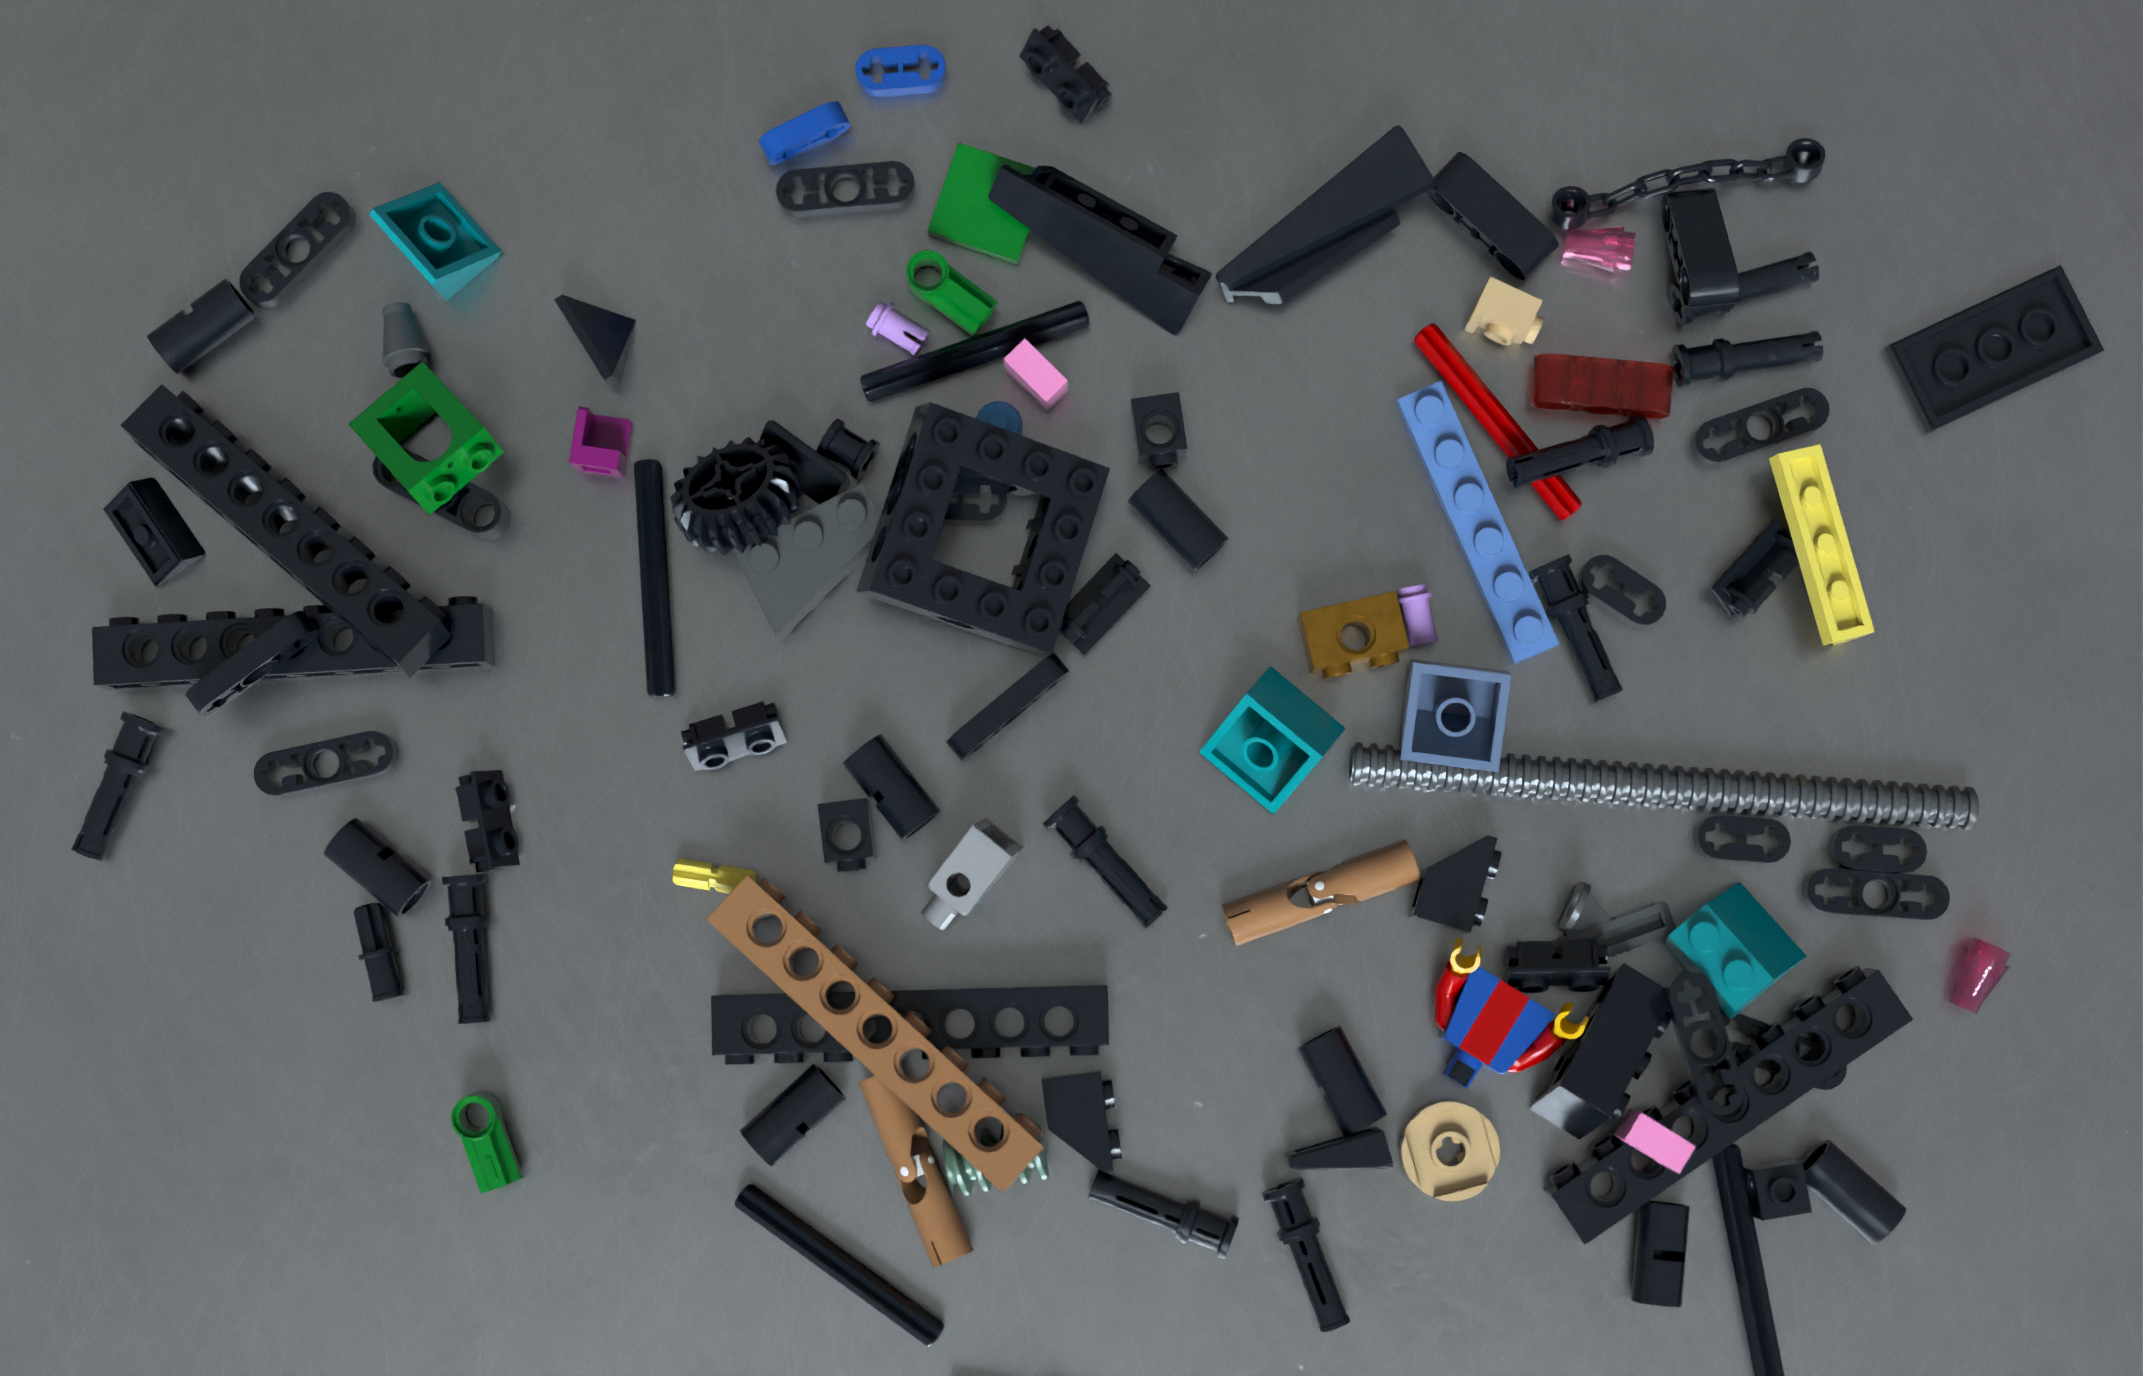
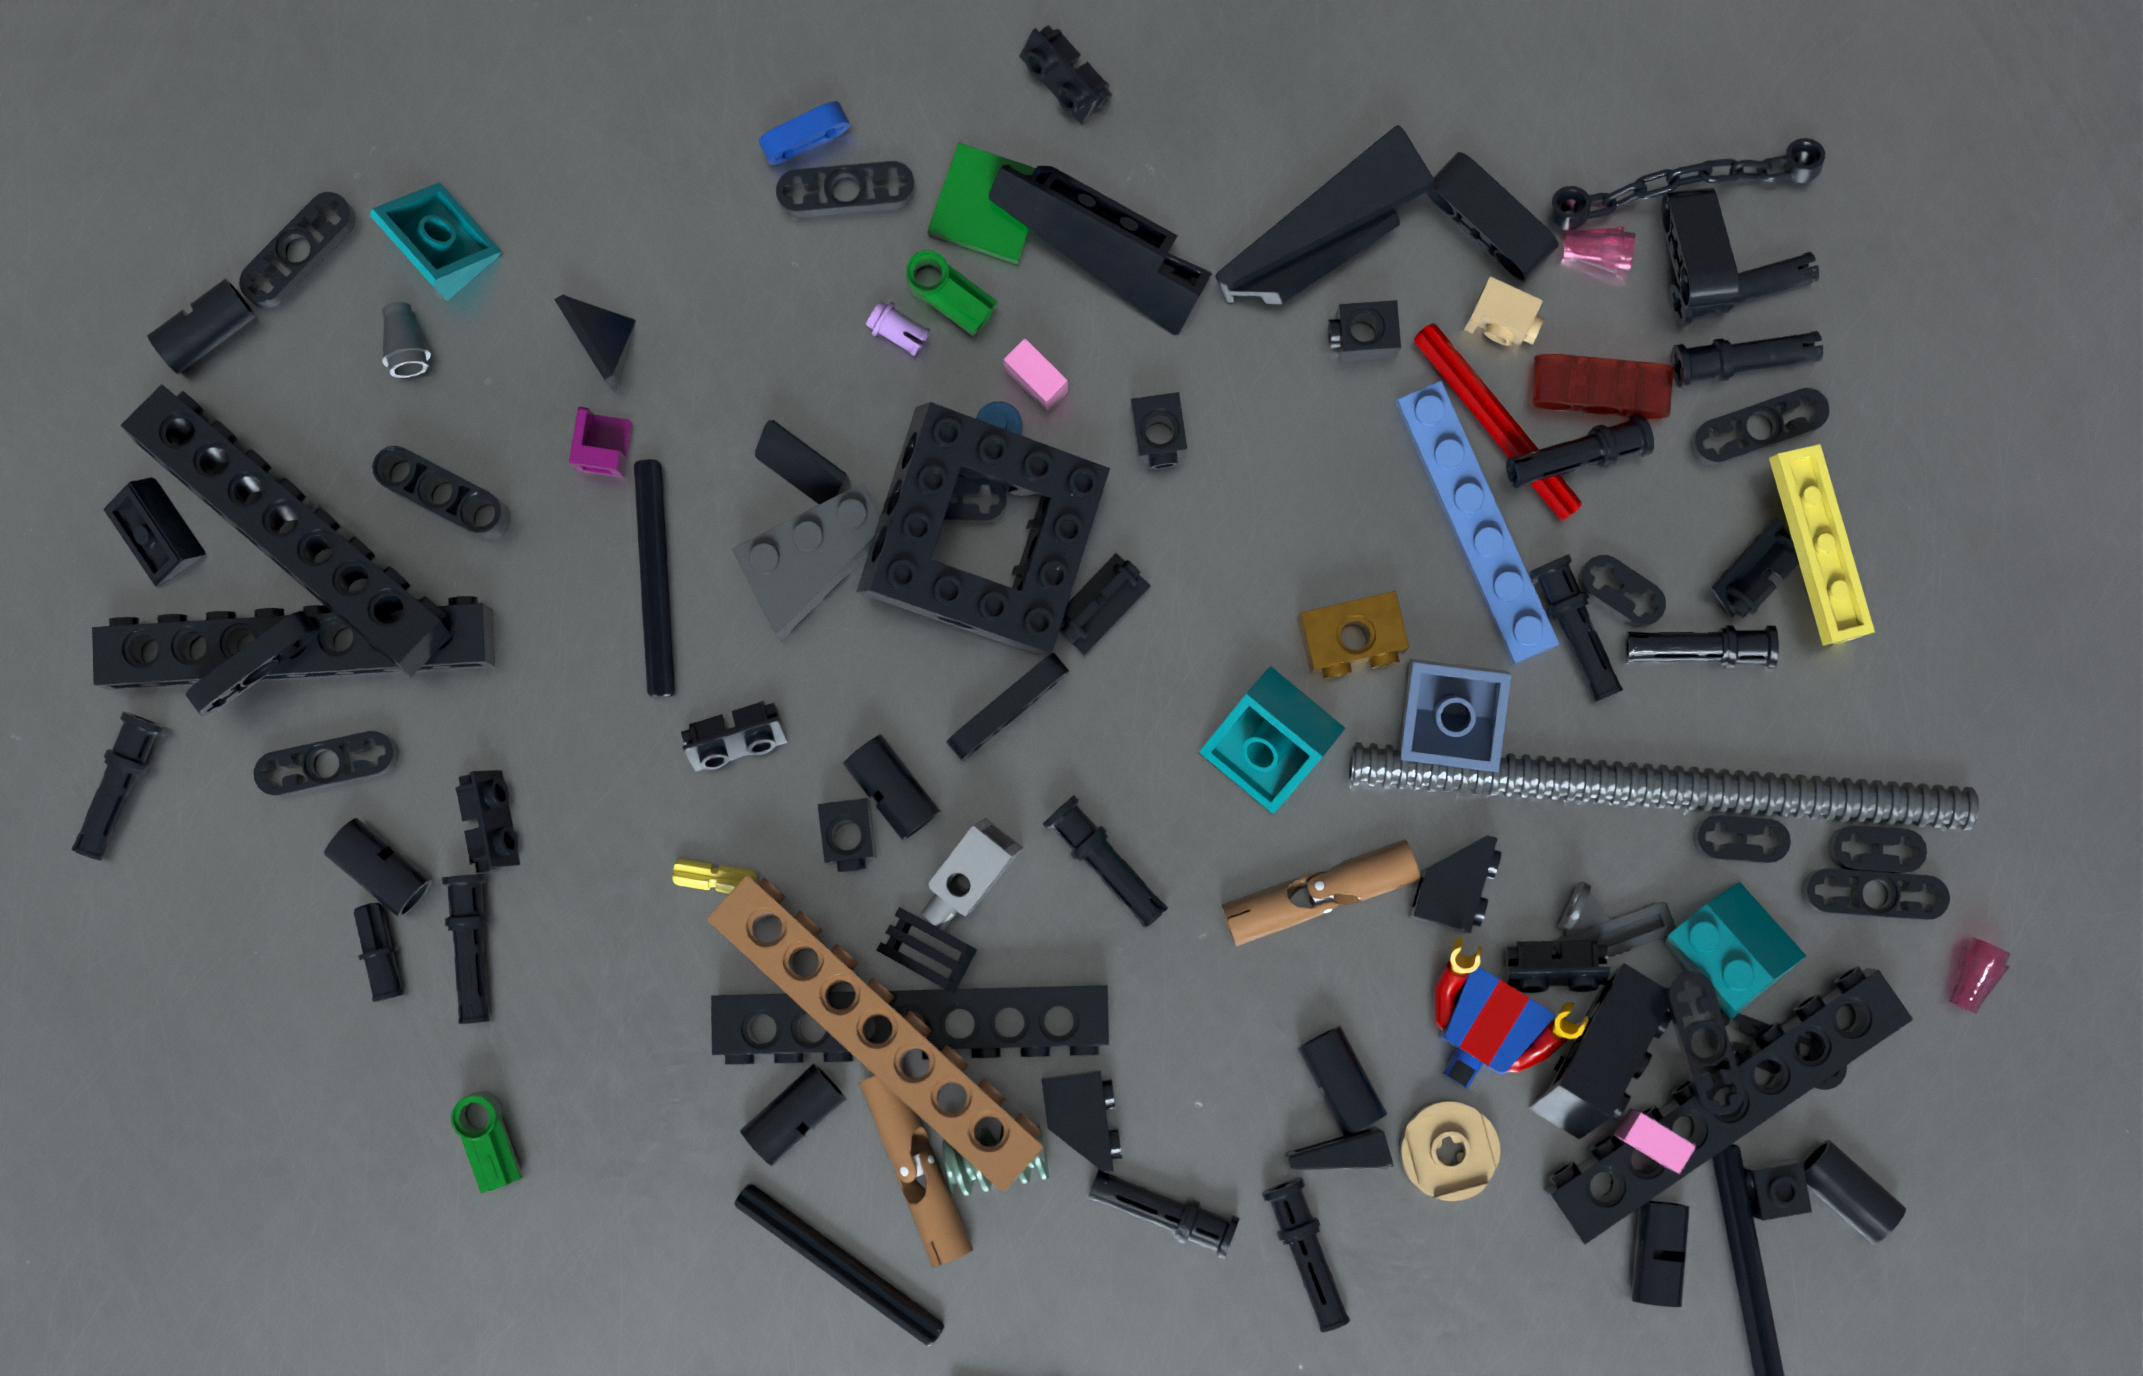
green panel [348,361,504,516] -> none
black gear [670,437,803,556] -> none
black bush [817,418,880,480] -> none
blue beam [855,45,947,97] -> none
black axle [860,301,1089,401] -> none
black pin [1128,469,1229,572] -> none
lavender pin [1397,584,1439,647] -> none
black tile [1885,265,2104,434] -> none
none -> black tile [876,907,978,993]
none -> black brick [1328,300,1401,362]
none -> black pin [1625,625,1779,669]

